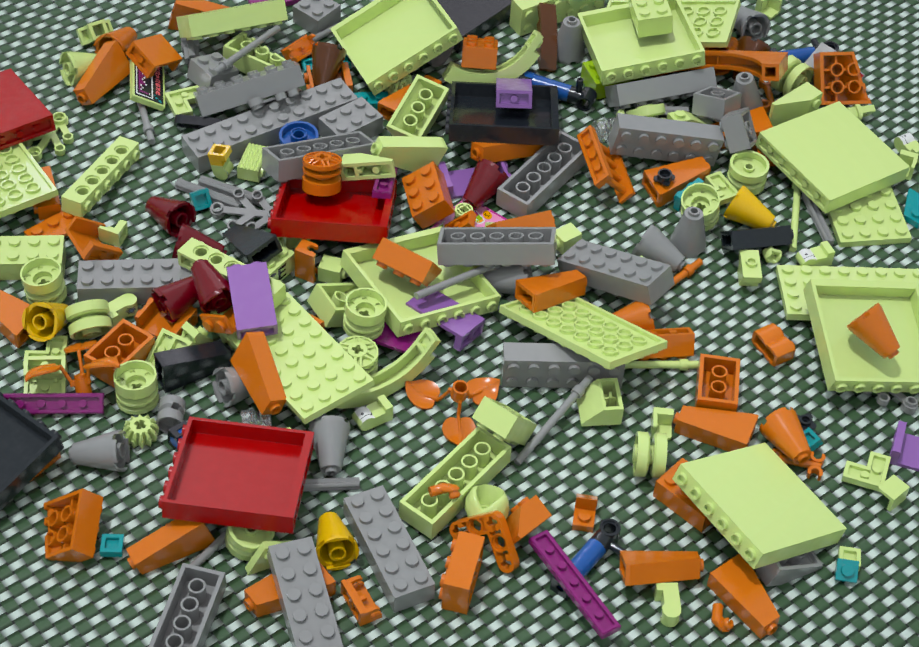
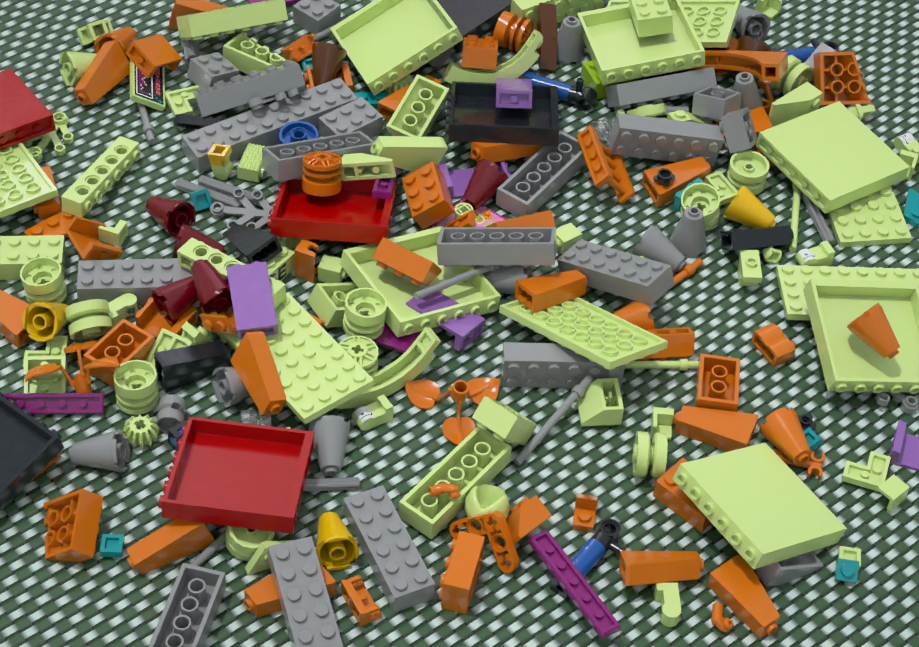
light grey bar [211,25,281,76] -> none
none -> orange wheel [493,11,534,53]

